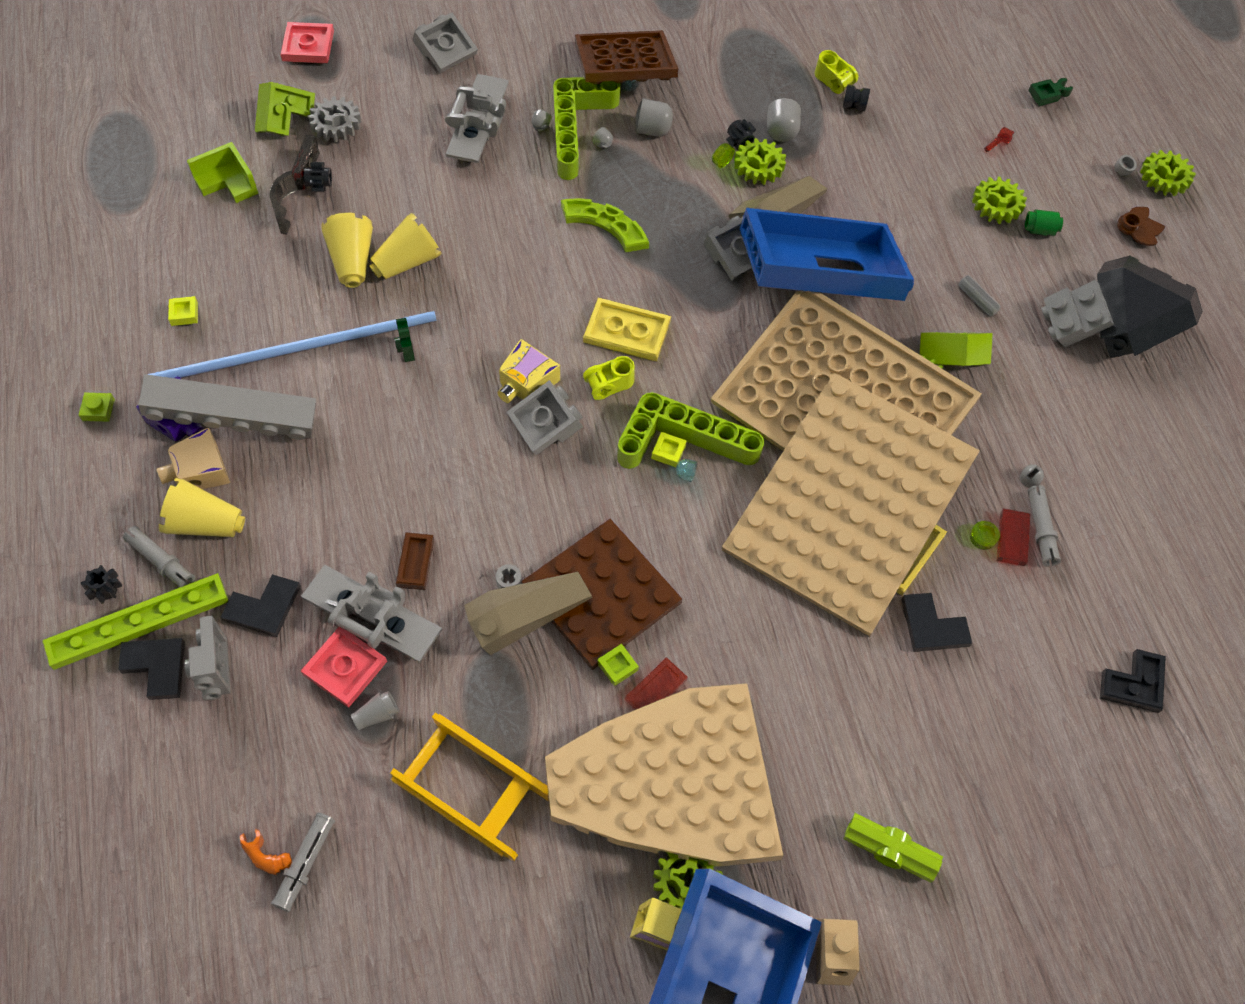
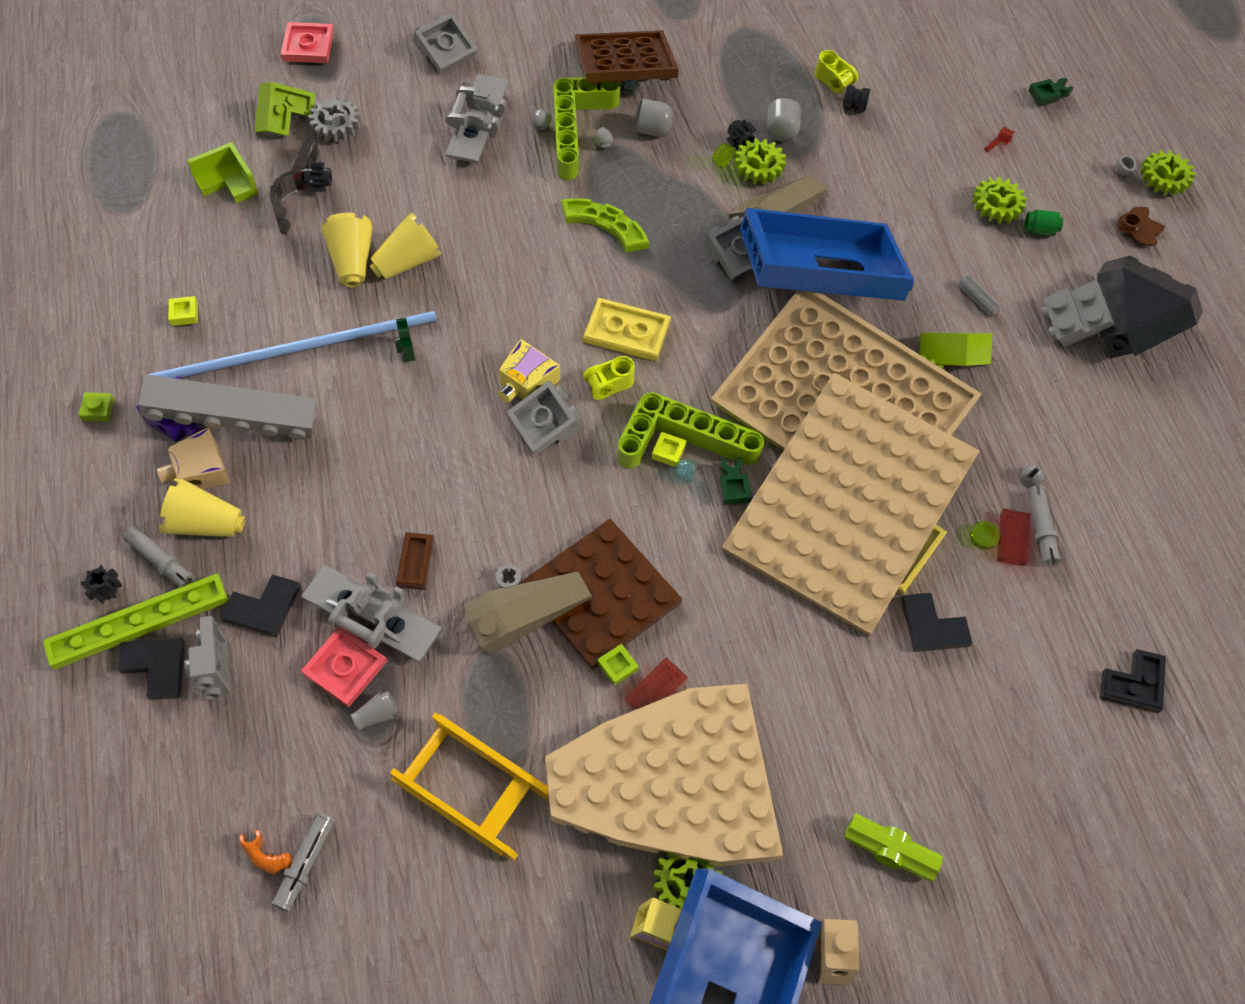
none -> dark green plate [719,457,752,505]

